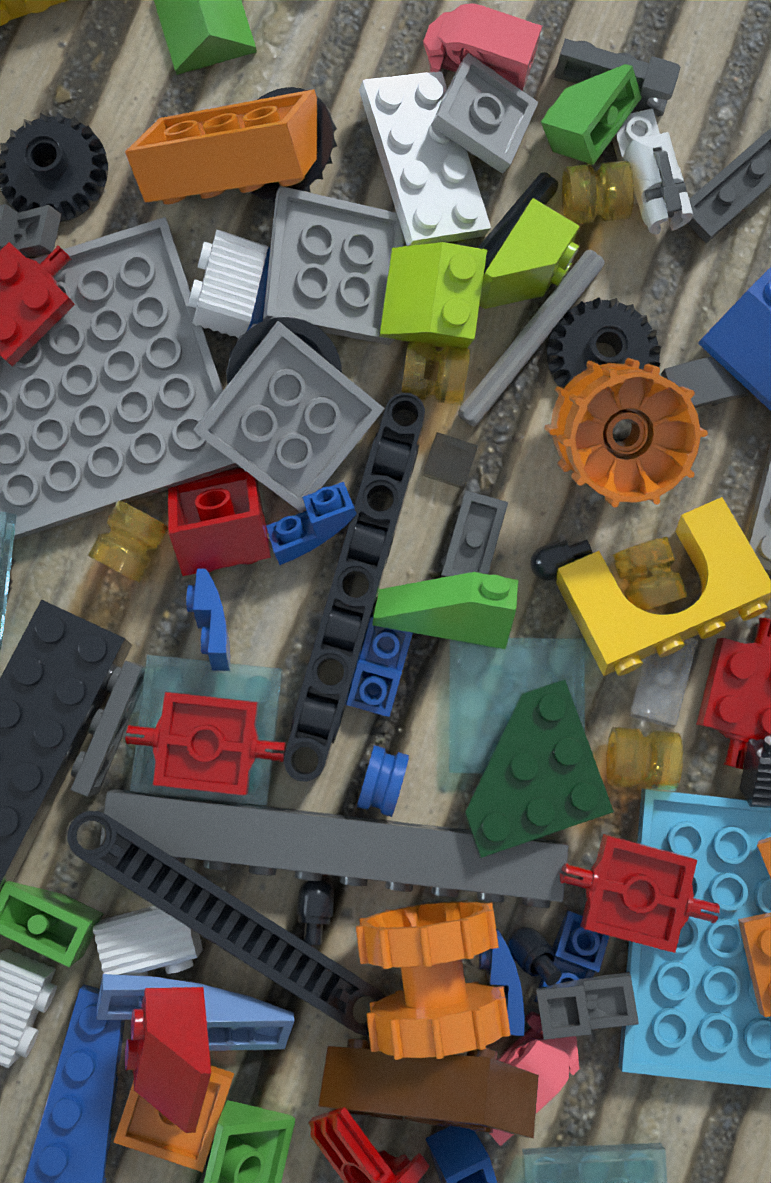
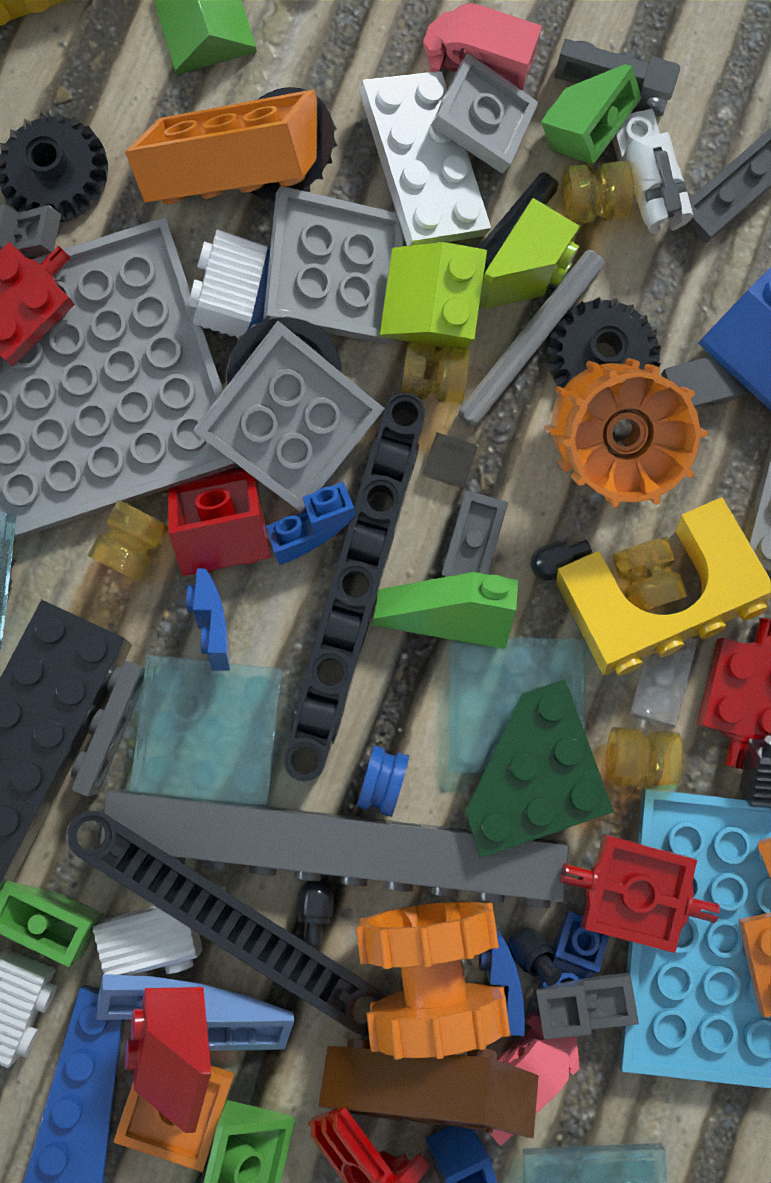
red plate [125,692,286,796] -> none
blue slope [346,614,413,717] -> none

